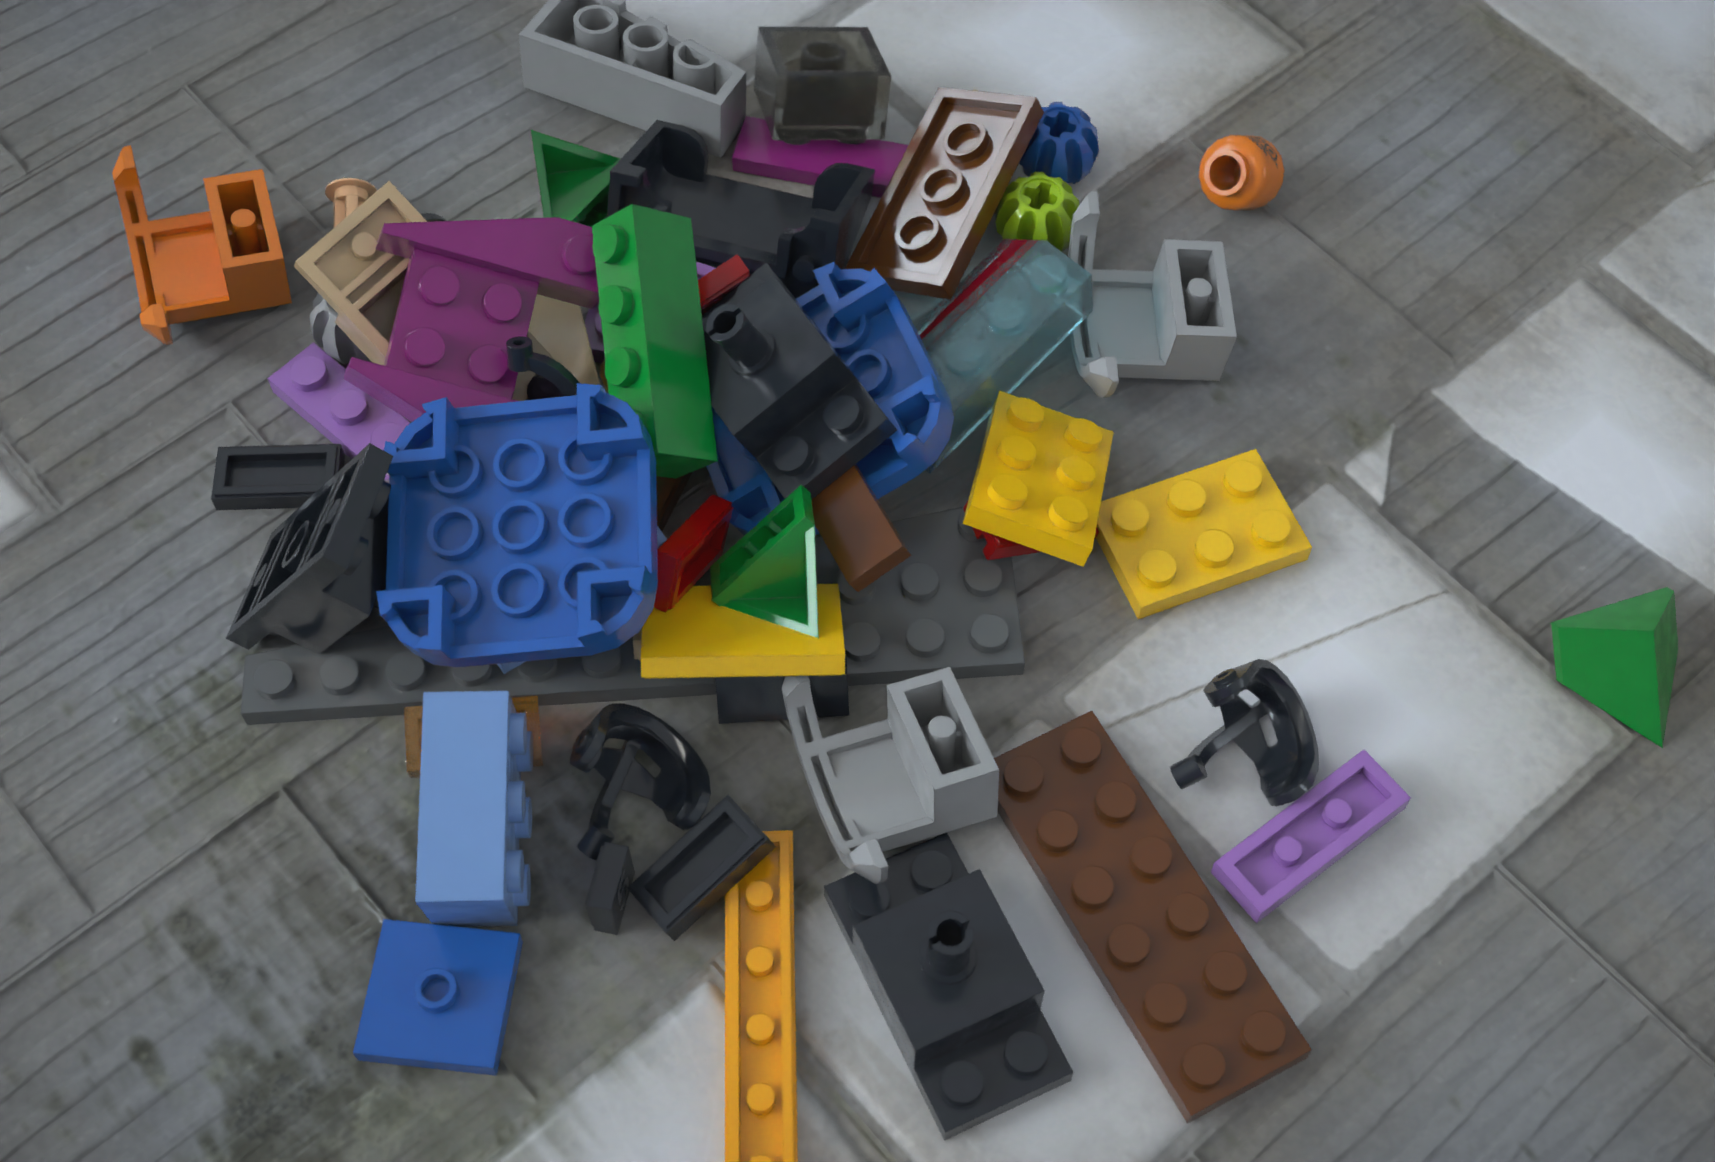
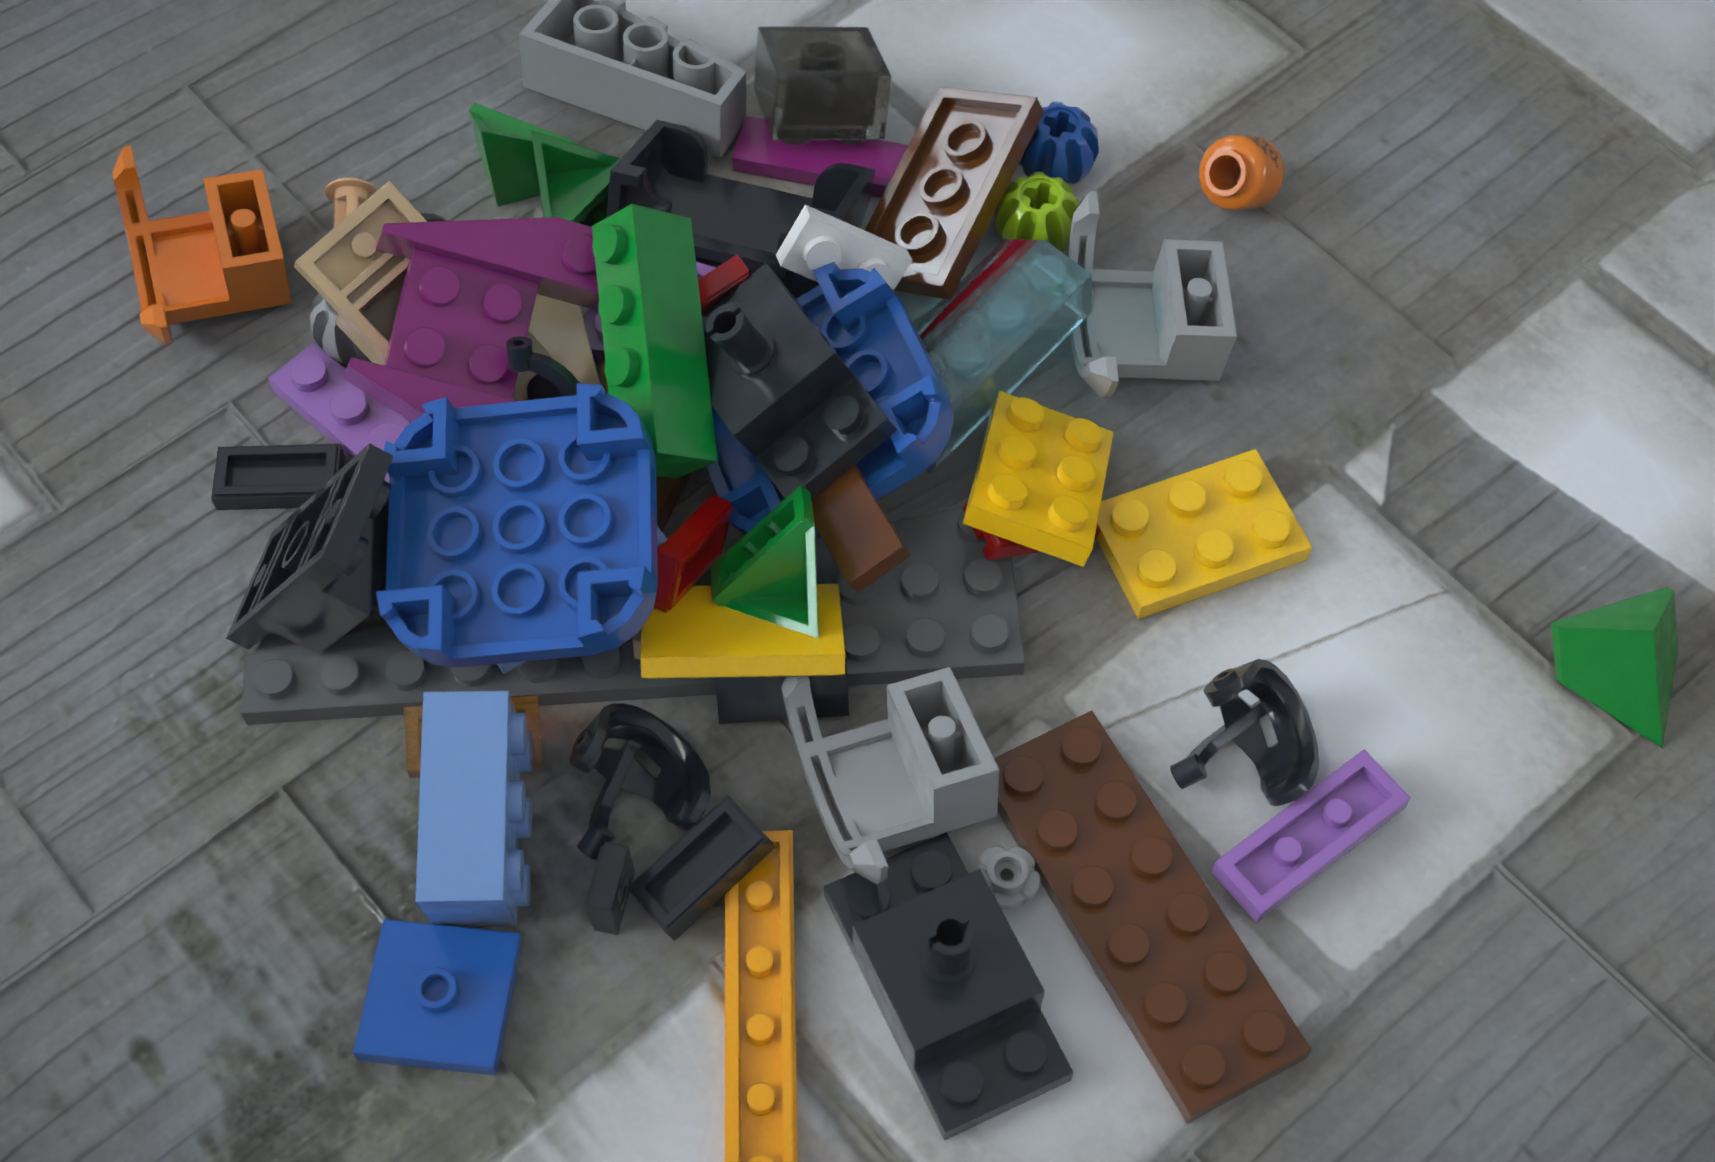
none -> green slope [469,103,574,207]
none -> white plate [776,205,912,291]
none -> light grey plate [974,845,1041,910]

